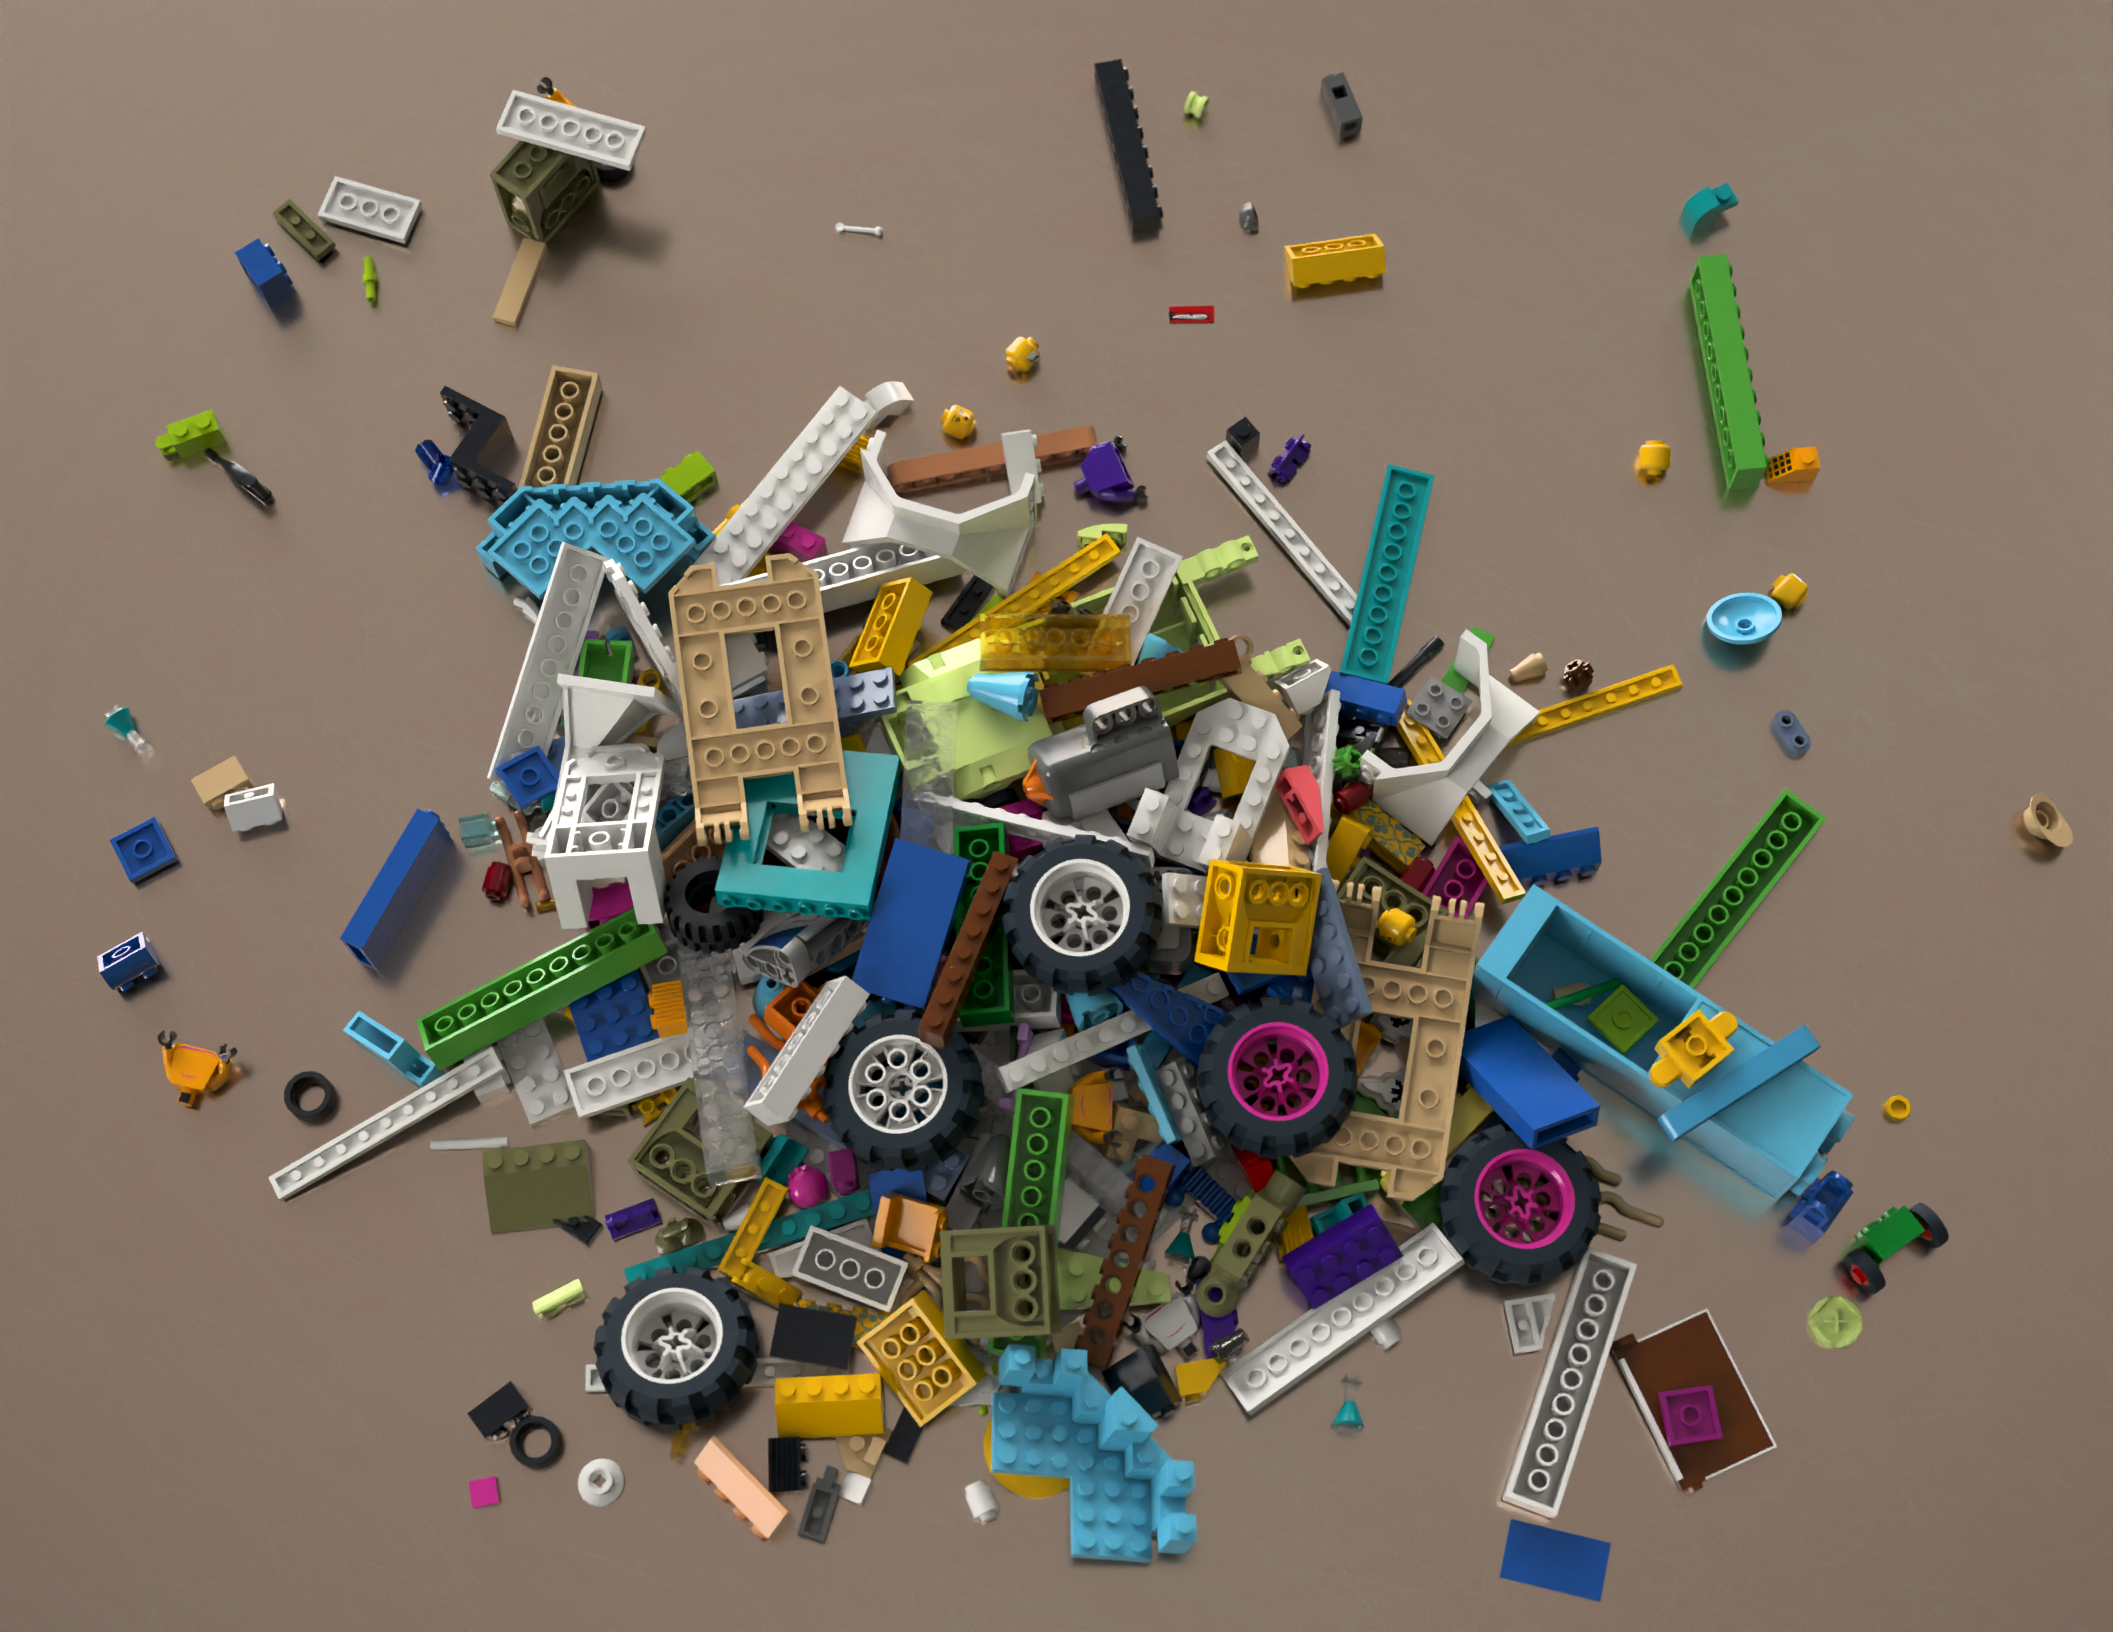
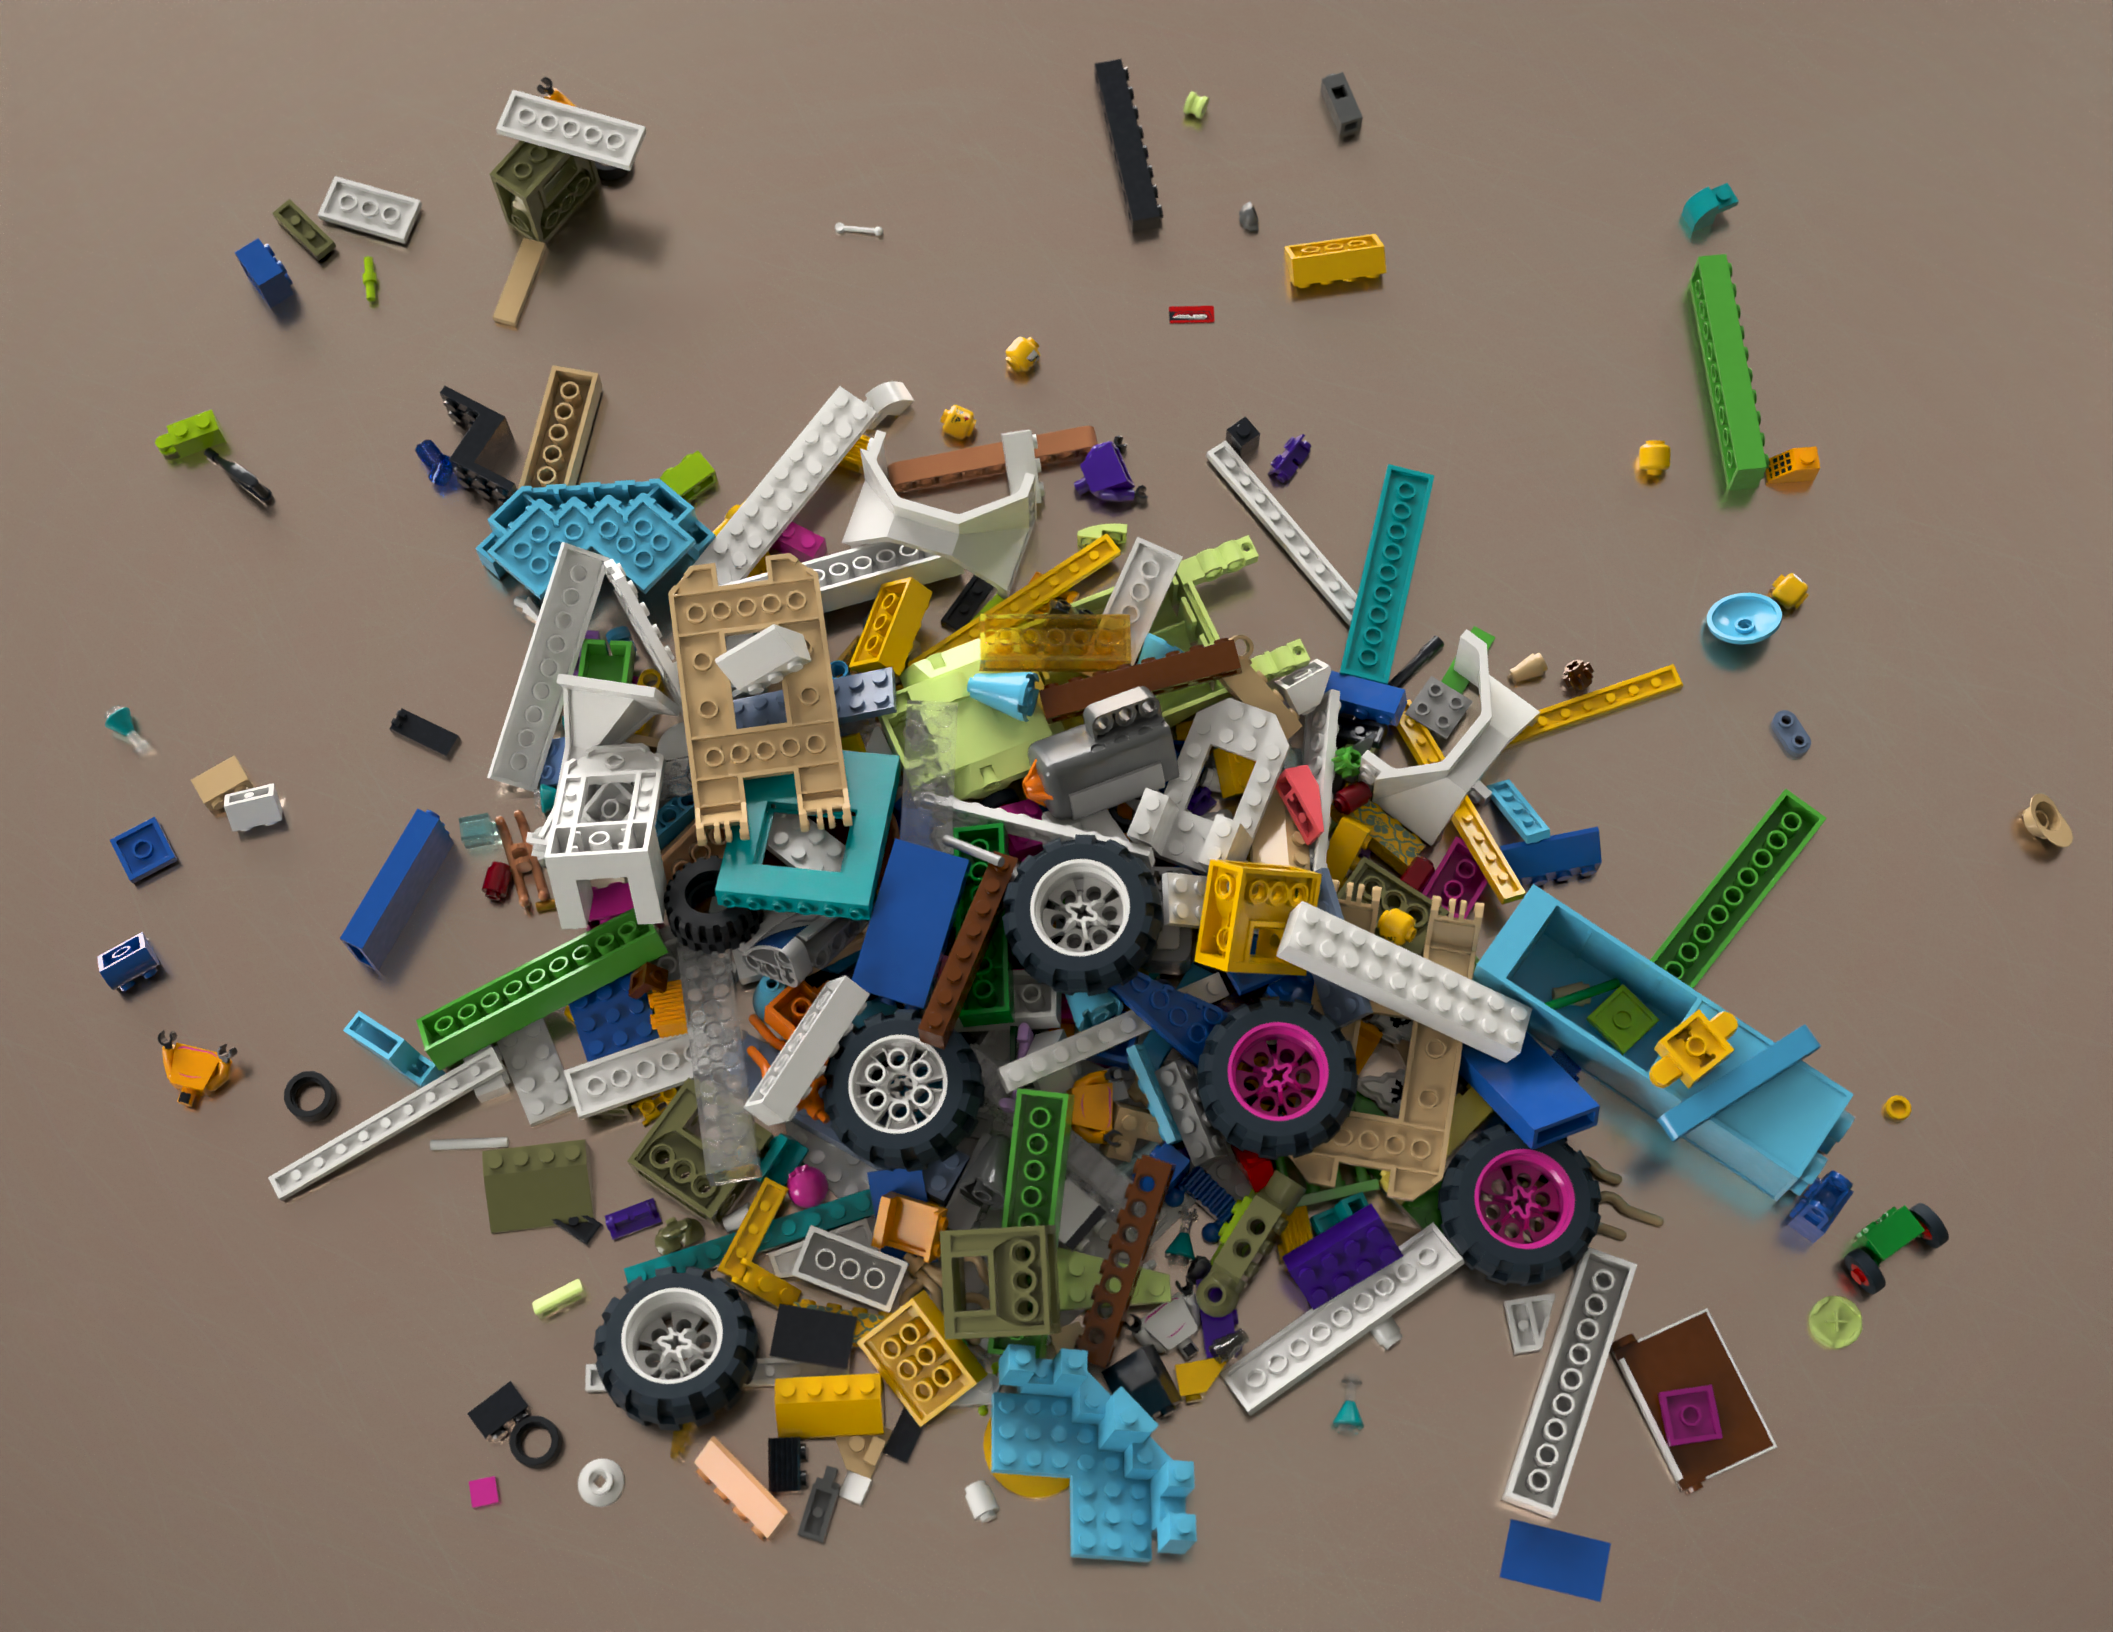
light aqua axle [490,780,535,816] -> none
blue plate [495,745,559,811] -> none
magenta brick [828,1149,860,1196] -> none
clear smoke cone [1374,747,1411,769] -> none
none -> black hinge [389,709,460,759]
none -> reddish brown bracket [628,962,668,999]
none -> white slope [715,624,812,695]
none -> light grey bar [942,835,1005,867]
none -> white brick [1276,901,1532,1063]

